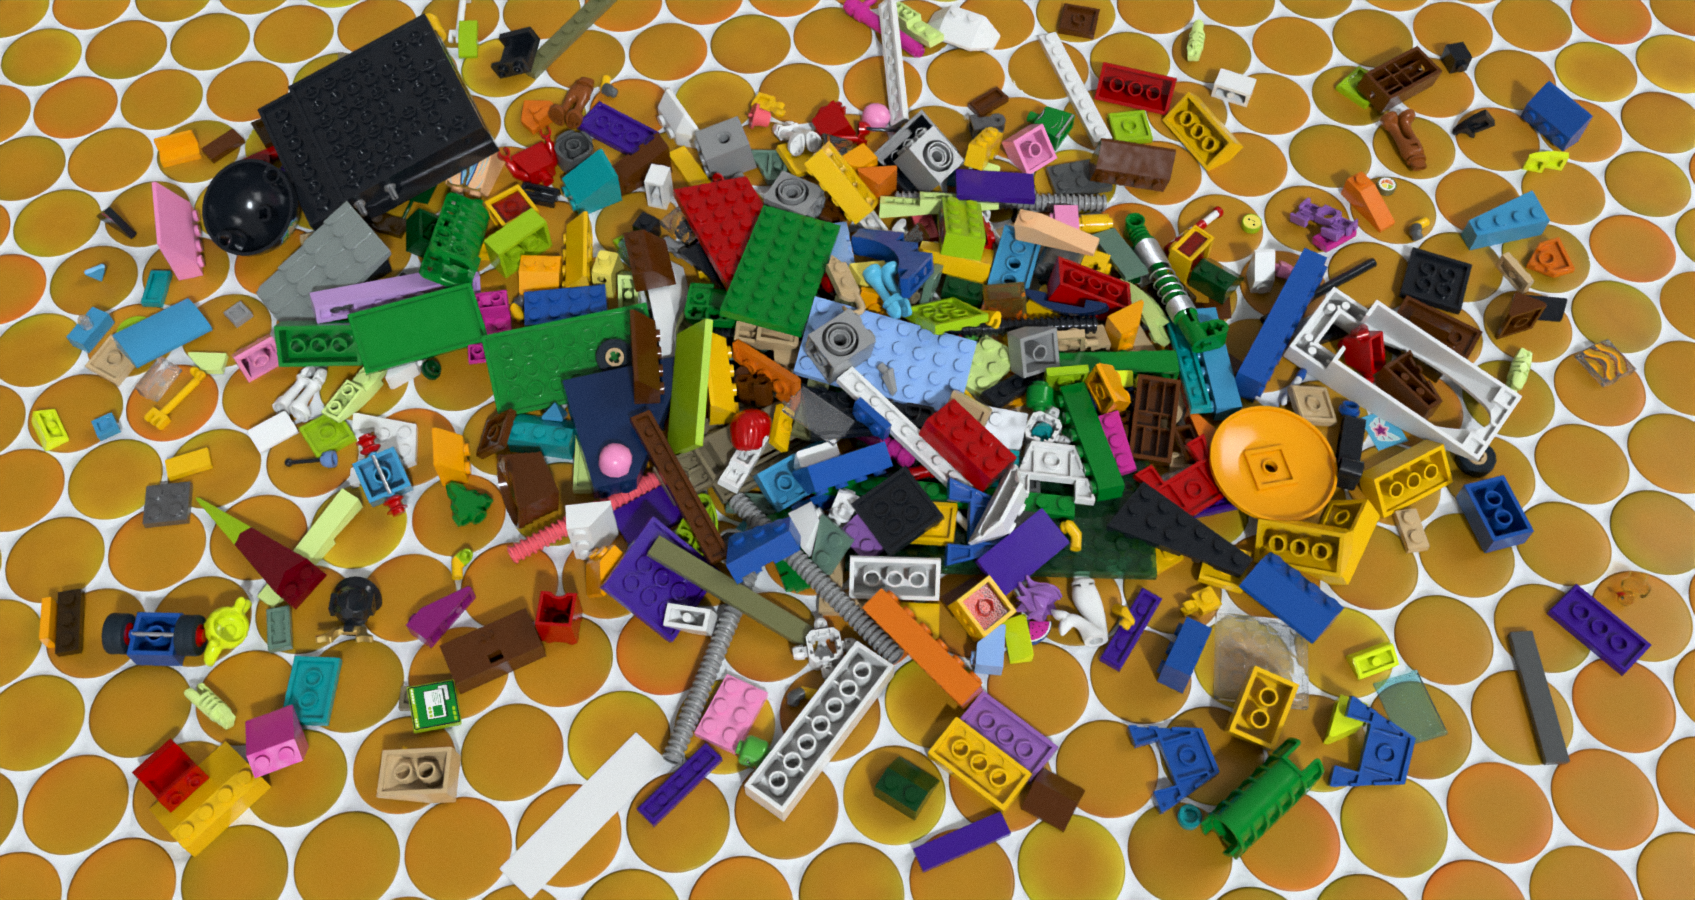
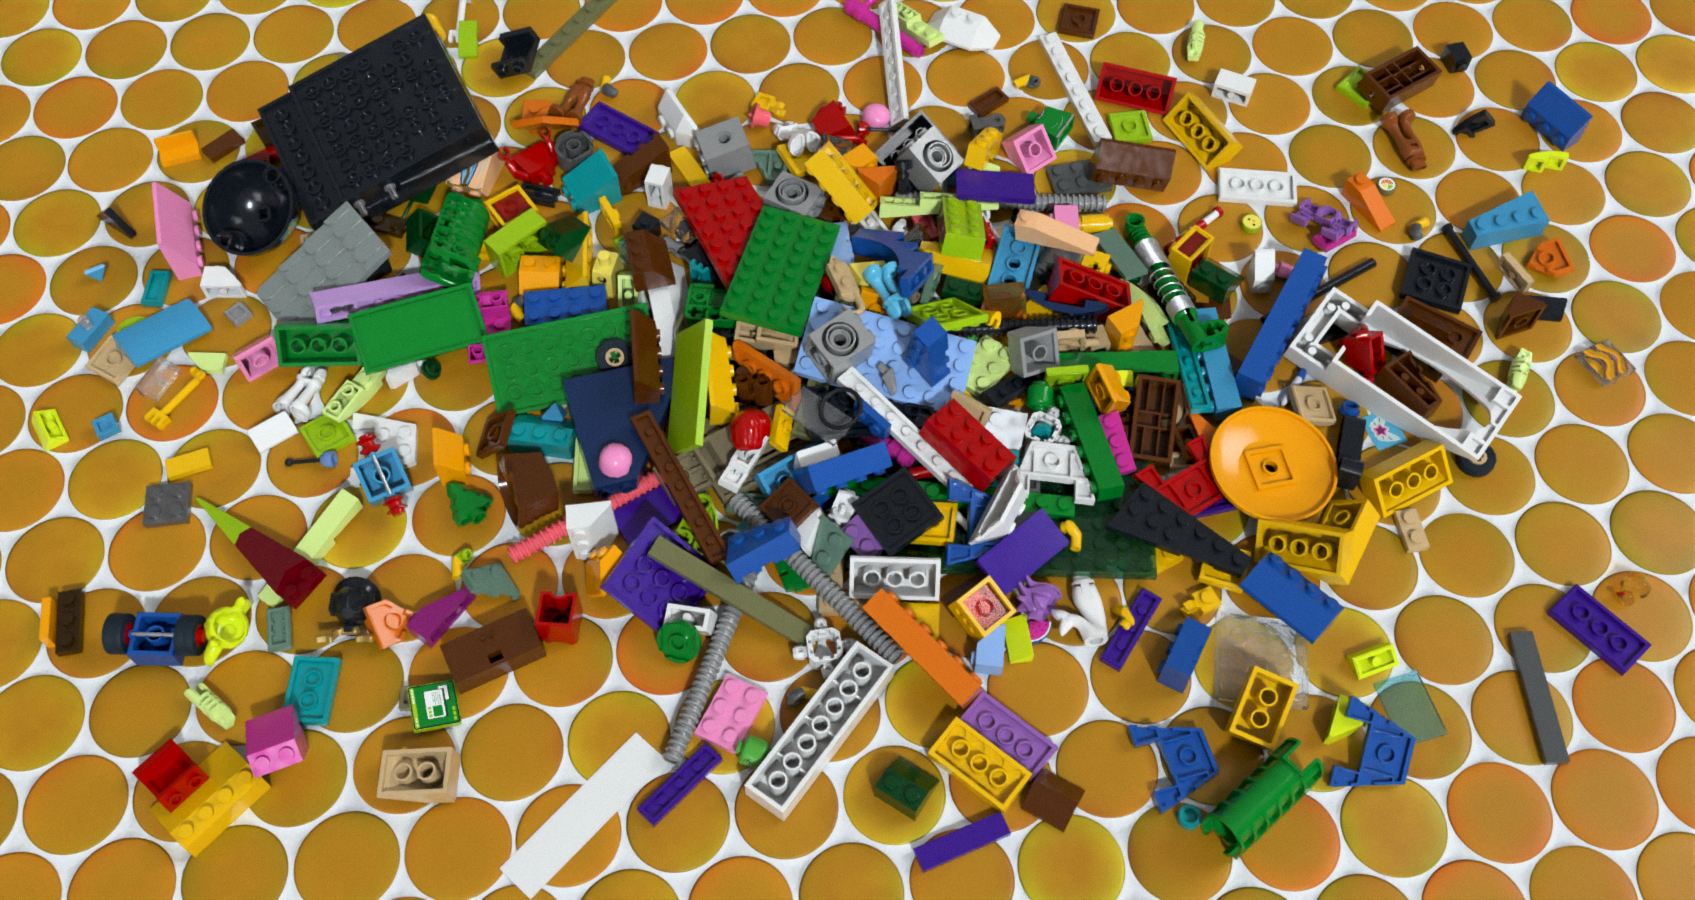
blue brick [1456,475,1534,553] -> none
none -> white slope [200,265,247,298]
none -> orange plate [363,599,414,650]
none -> sand green wing [460,563,521,601]
none -> orange tile [512,115,579,131]
none -> dark green slope [537,215,591,263]
none -> yellow plate [598,196,623,237]
none -> green tile [656,619,702,663]
none -> teal tile [689,259,711,284]
none -> reddish brown tile [758,476,819,528]
none -> black tyre [819,387,863,430]
none -> black piece [895,160,913,195]
none -> blue wedge [904,316,951,387]
none -> arm [1012,74,1041,89]
none -> white tile [1217,167,1297,207]
none -> black bar [1441,223,1502,303]

